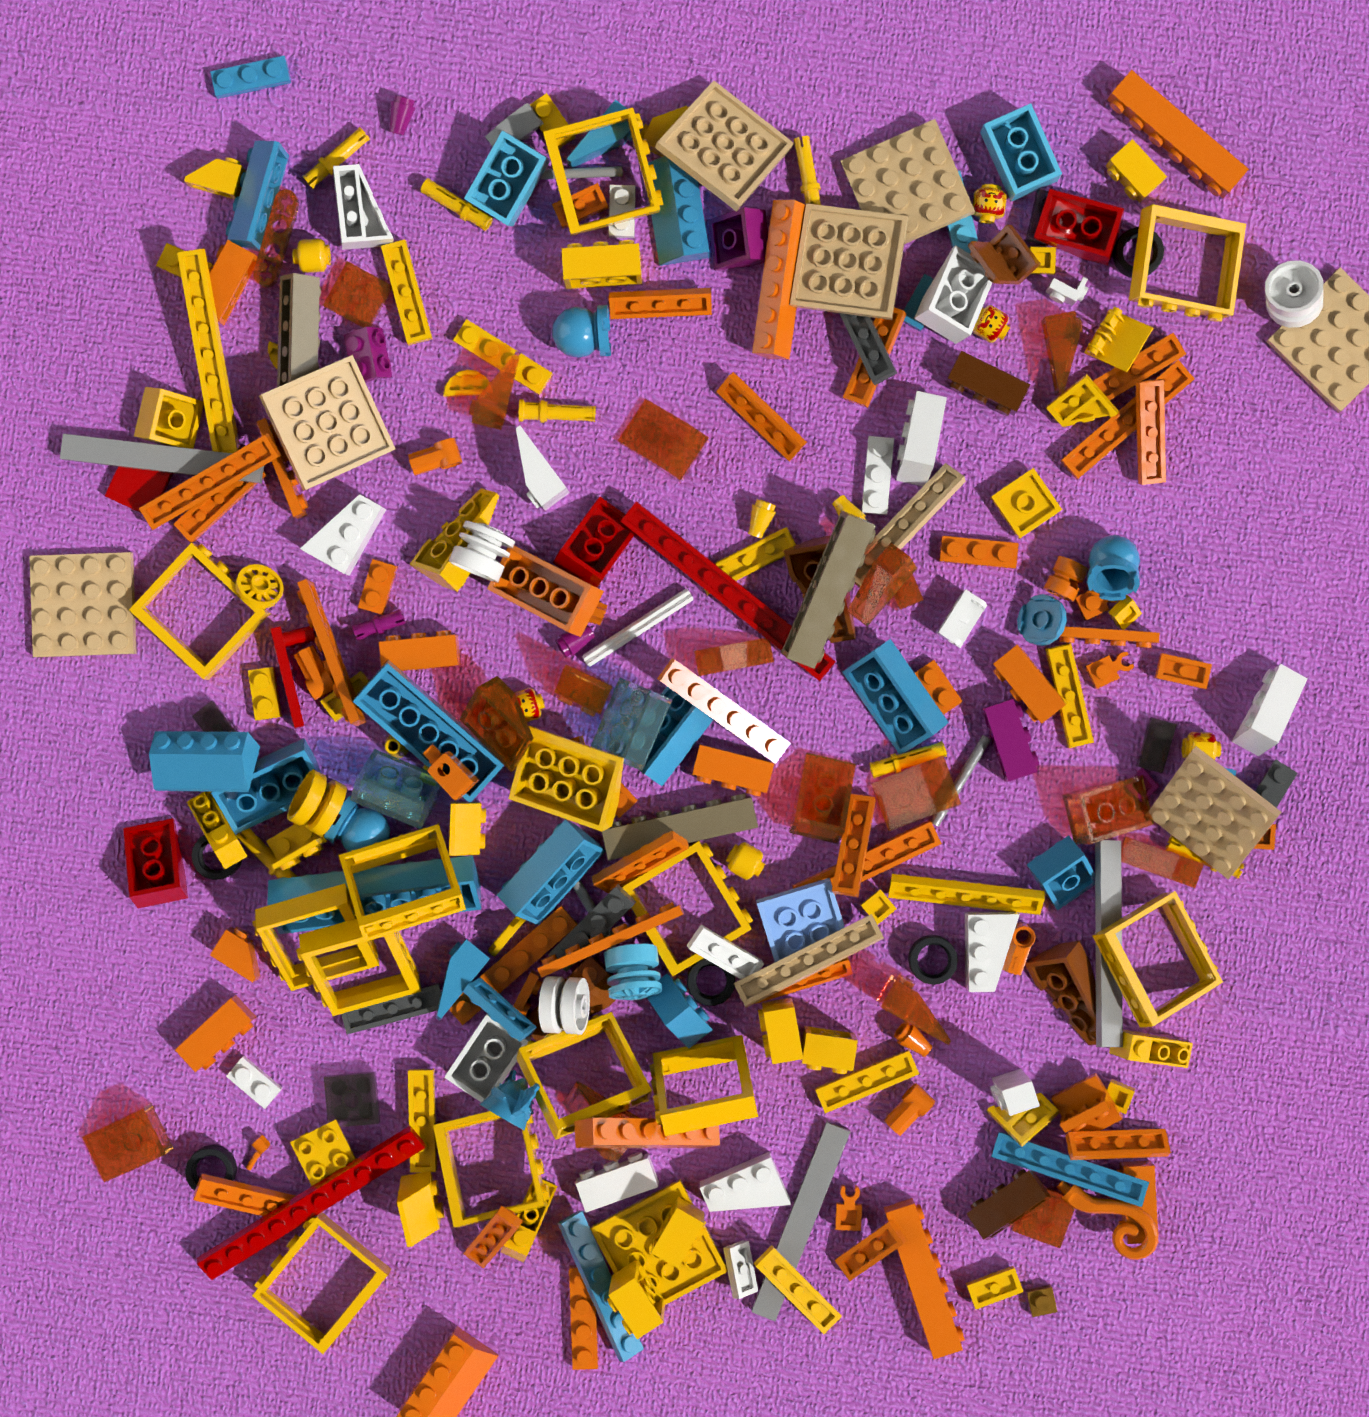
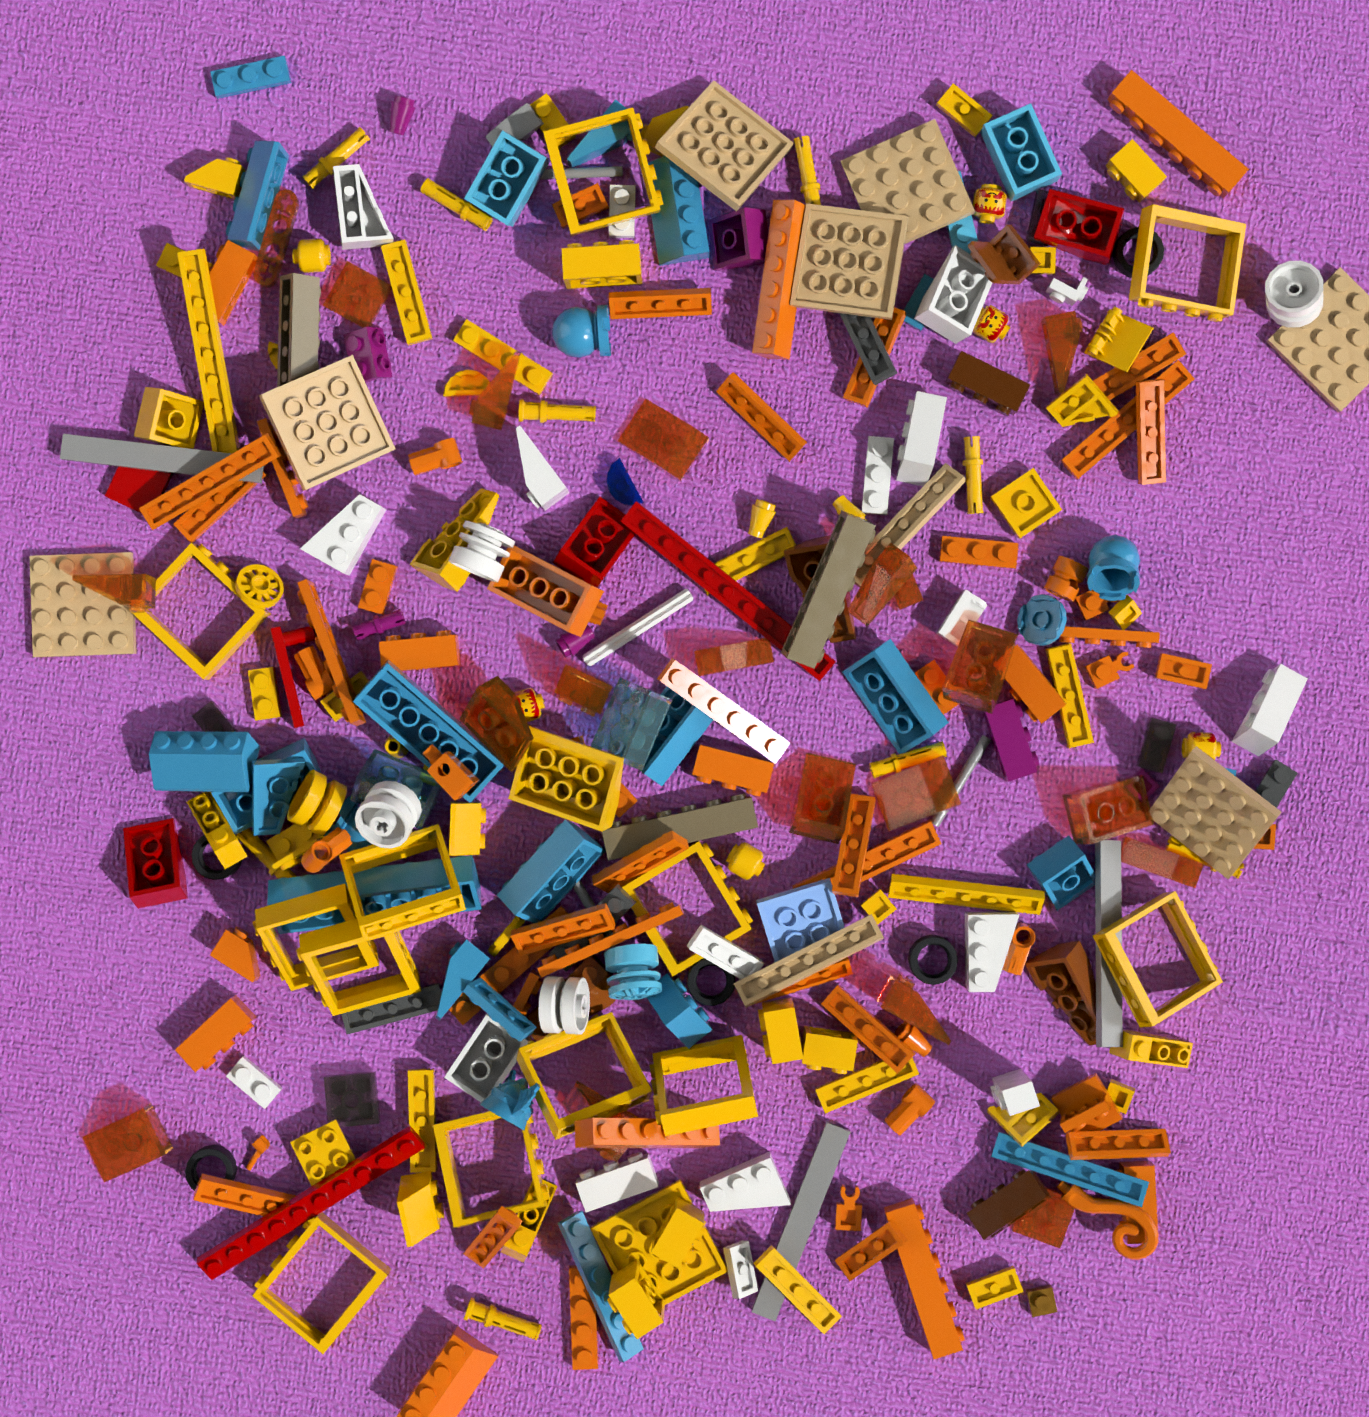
none -> clear orange slope [72,574,156,613]
none -> dark azure wing [252,758,306,836]
none -> orange piece [301,827,352,873]
none -> white wheel [355,781,422,848]
none -> yellow pin [463,1297,542,1341]
none -> orange plate [510,903,616,956]
none -> clear blue plate [606,458,644,506]
none -> orange plate [821,984,916,1074]
none -> yellow plate [936,83,993,137]
none -> clear orange slope [942,619,1018,714]
none -> yellow pin [963,436,984,514]

